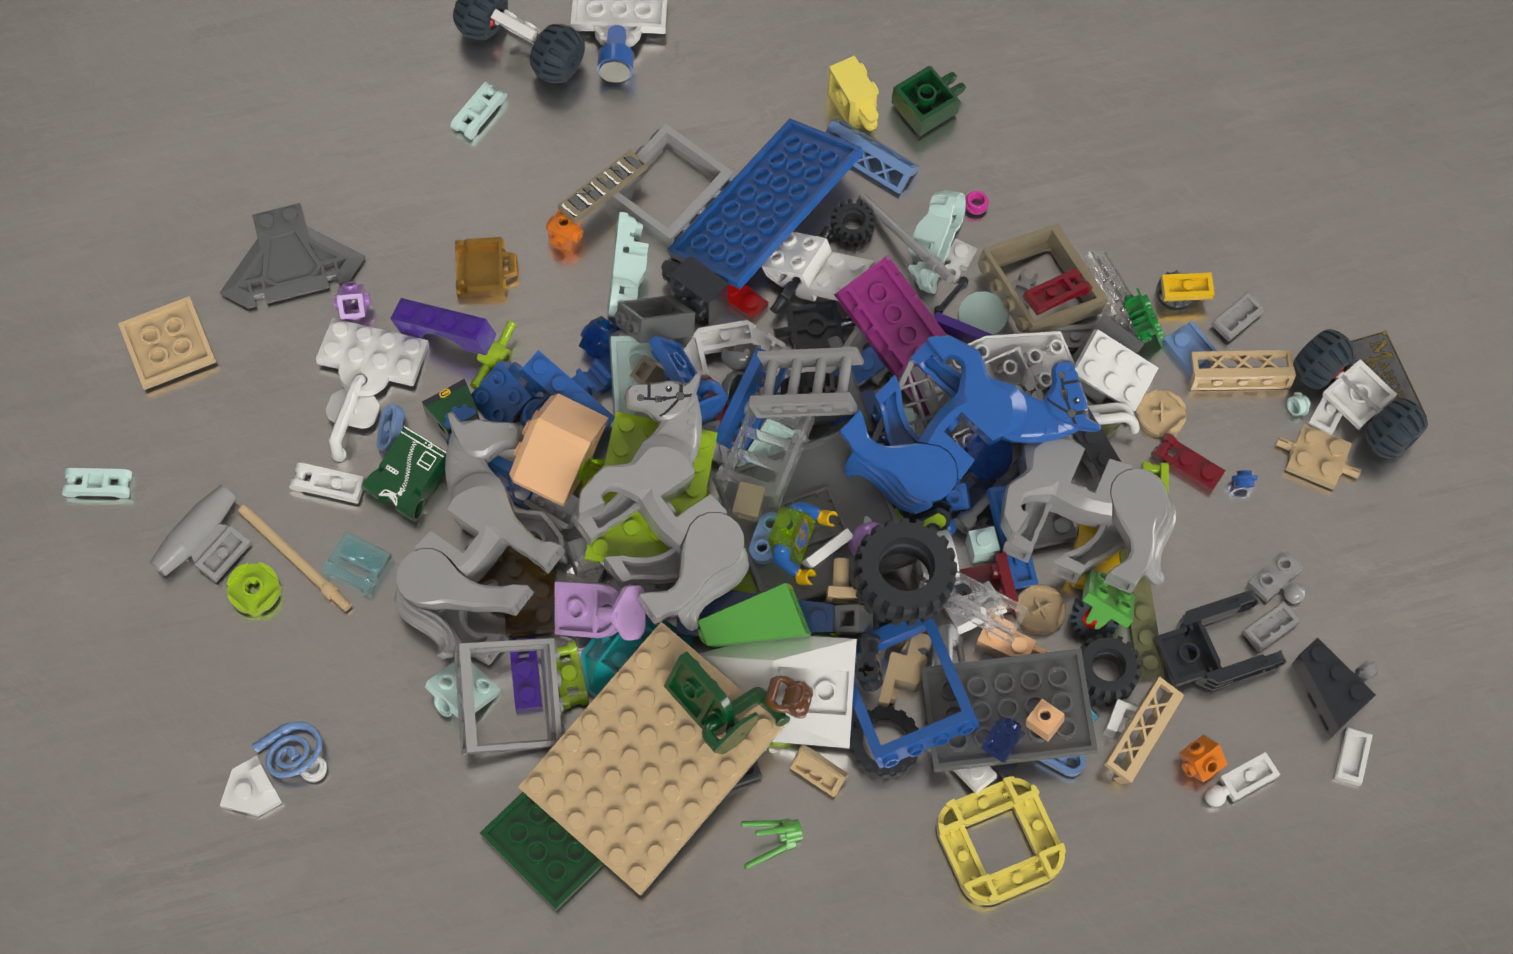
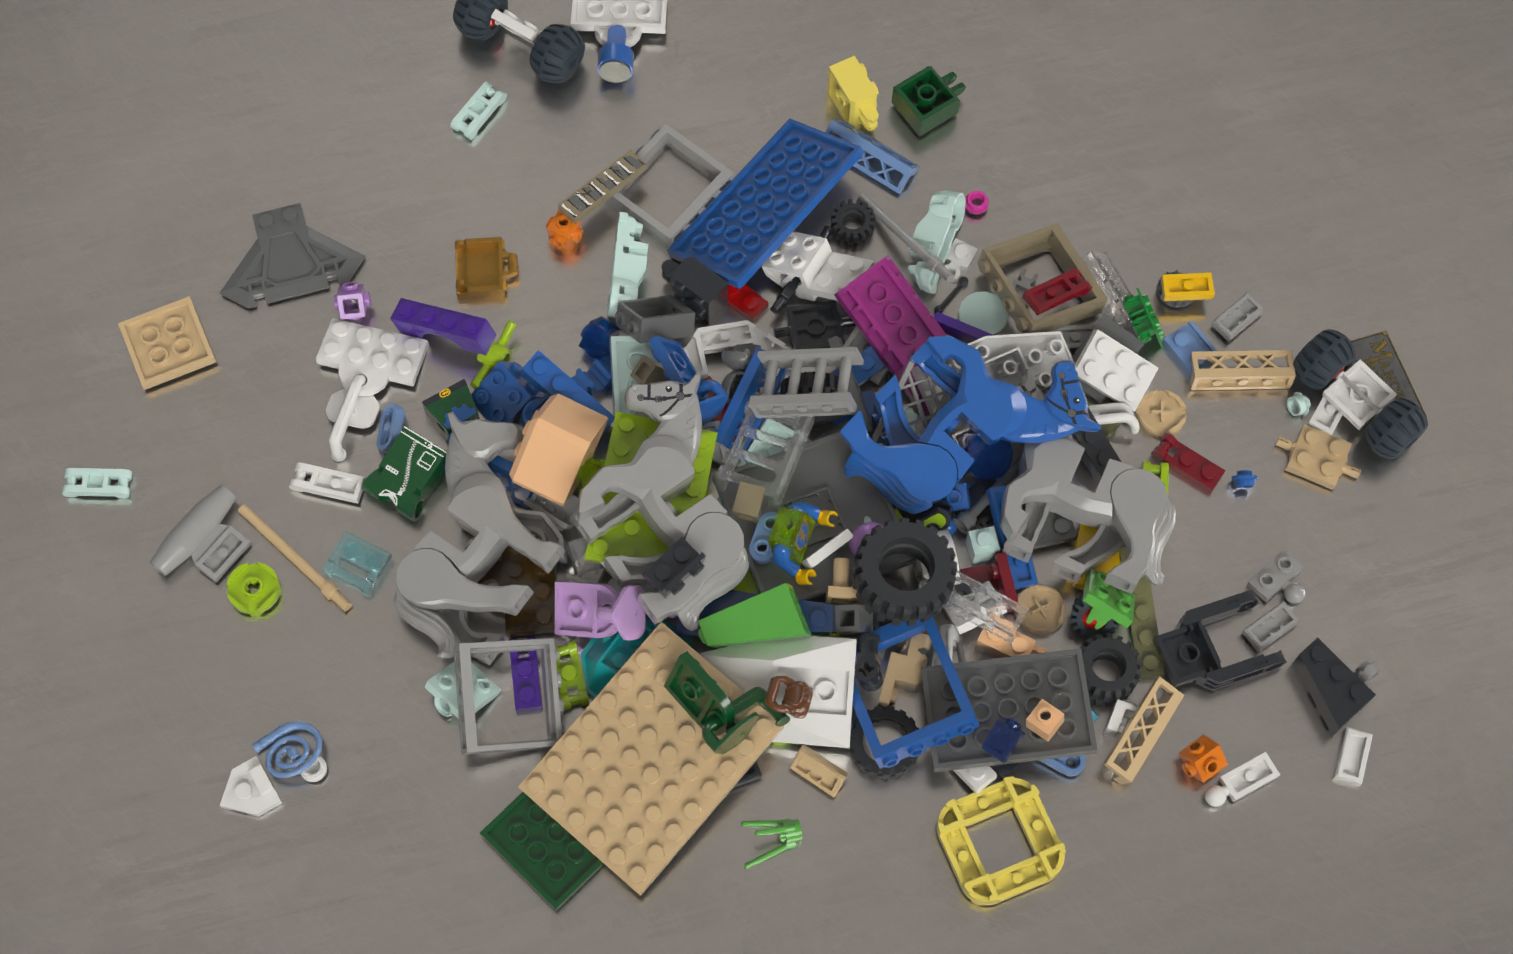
none -> black bracket [642,537,706,598]

